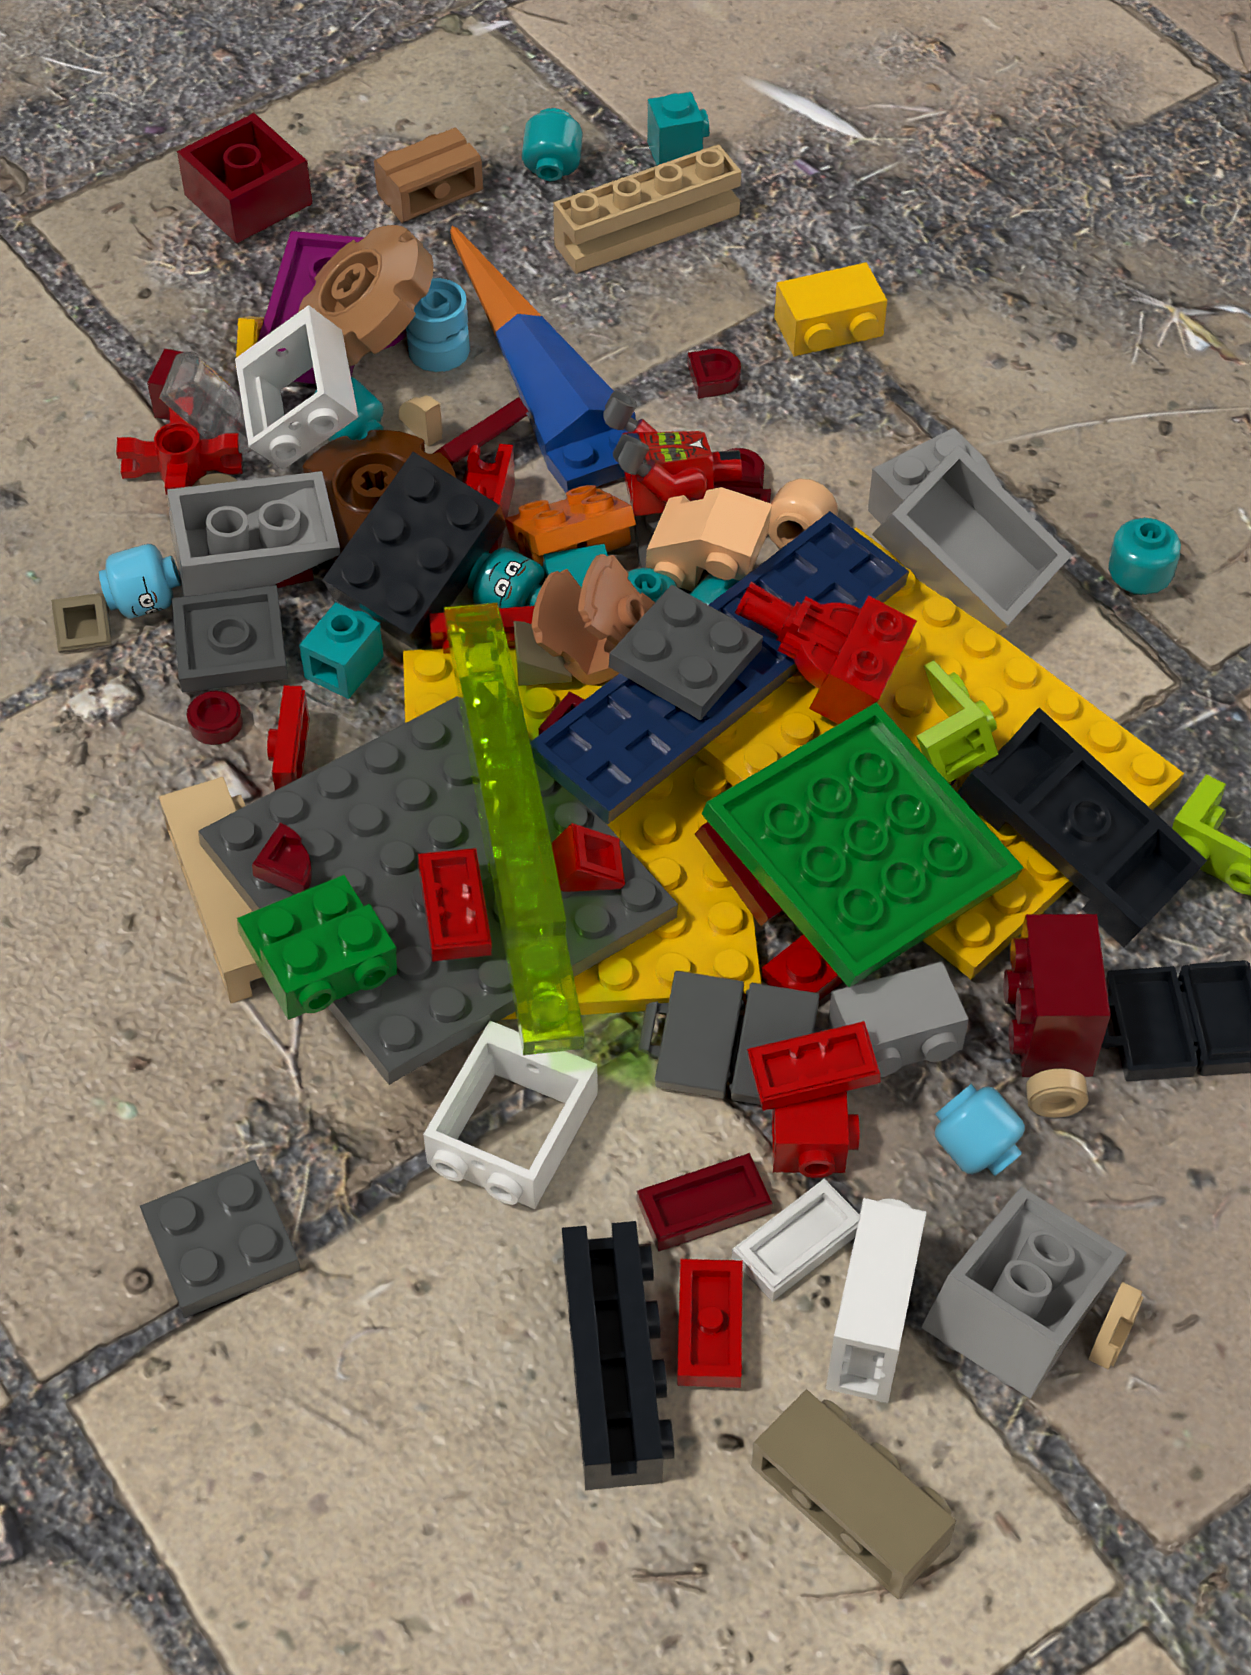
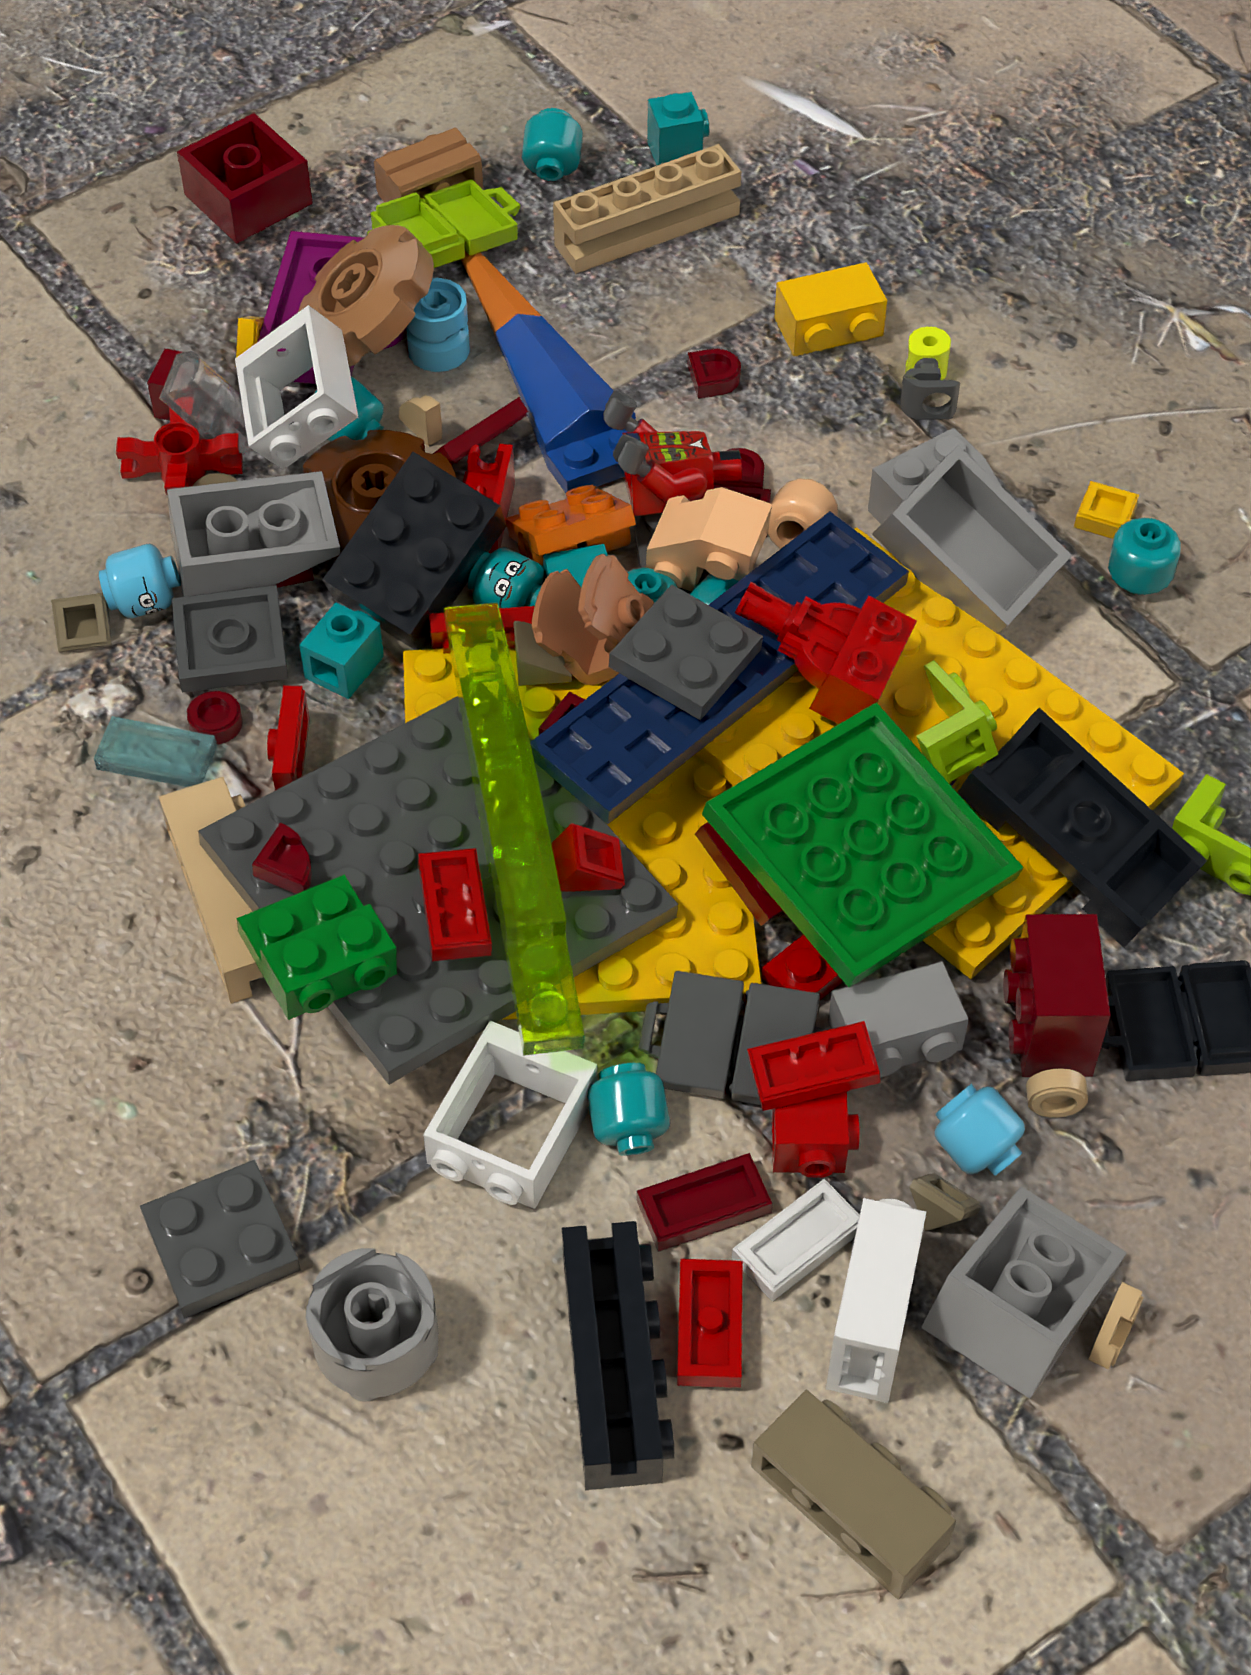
none -> clear light blue tile [94,716,217,787]
none -> light grey brick [306,1248,439,1401]
none -> lime piece [367,179,520,269]
none -> teal head [587,1063,671,1156]
none -> dark grey leg [900,326,960,420]
none -> dark tan slope [909,1173,982,1231]
none -> yellow tile [1074,481,1139,539]

